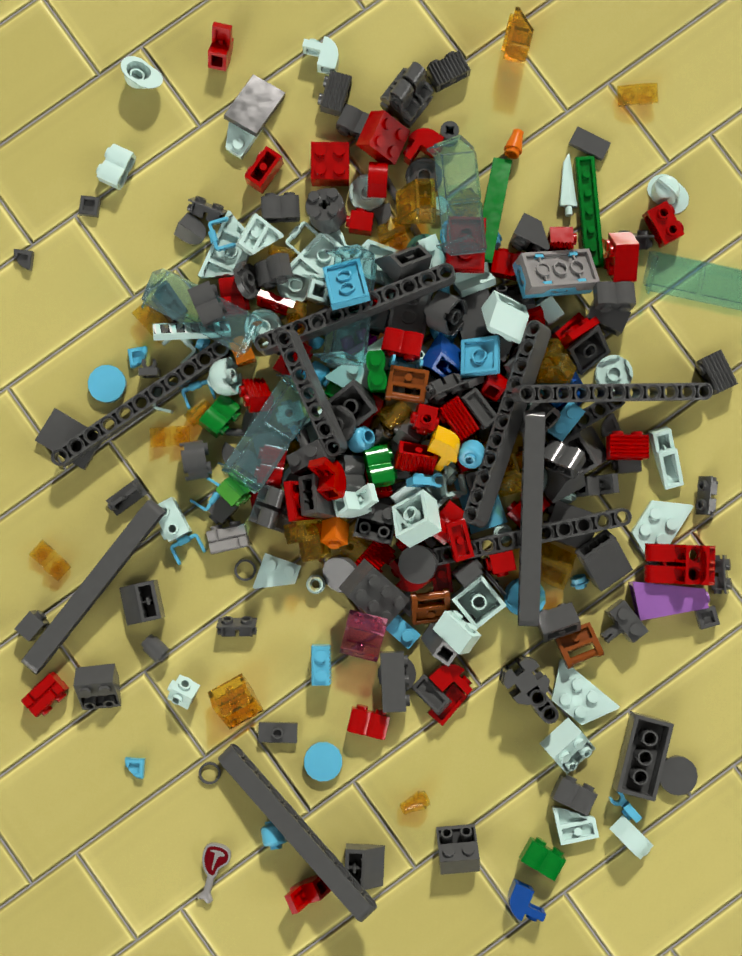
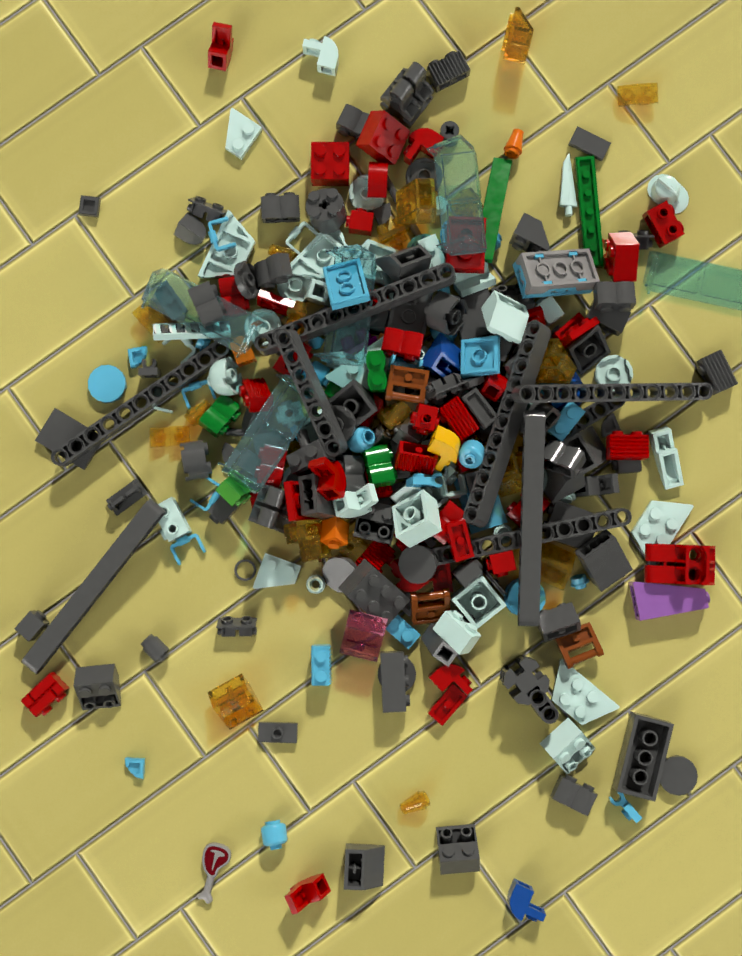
dark grey tile [14,249,34,271] -> none
clear yellow slope [29,539,71,581] -> none
light aqua brick [96,143,136,190] -> none
dark grey slope [119,579,165,625] -> none
light aqua piece [120,56,163,89] -> none
light aqua brick [167,675,200,710] -> none
dark grey piece [199,762,221,784] -> none
light grey brick [206,521,250,554] -> none
dark grey beam [218,744,377,922] -> none
tile [224,74,285,137] -> none
light aqua wing [235,213,284,256] -> none
red brick [245,146,284,194] -> none
medium azure tile [304,742,342,781] -> none
dark grey brick [317,70,352,117] -> none
red brick [347,704,390,740] -> none
dark grey tile [411,674,452,716] -> none
red brick [489,248,525,281] -> none
green brick [519,837,566,881] -> none
red brick [547,227,577,251] -> none
light aqua wing [552,806,599,846] -> none
dark grey brick [600,599,648,643] -> none
light aqua brick [609,815,654,860] -> none
dark grey plate [694,605,720,630] -> none
dark grey hinge [696,476,718,516] -> none
dark grey hinge [711,555,732,594] -> none

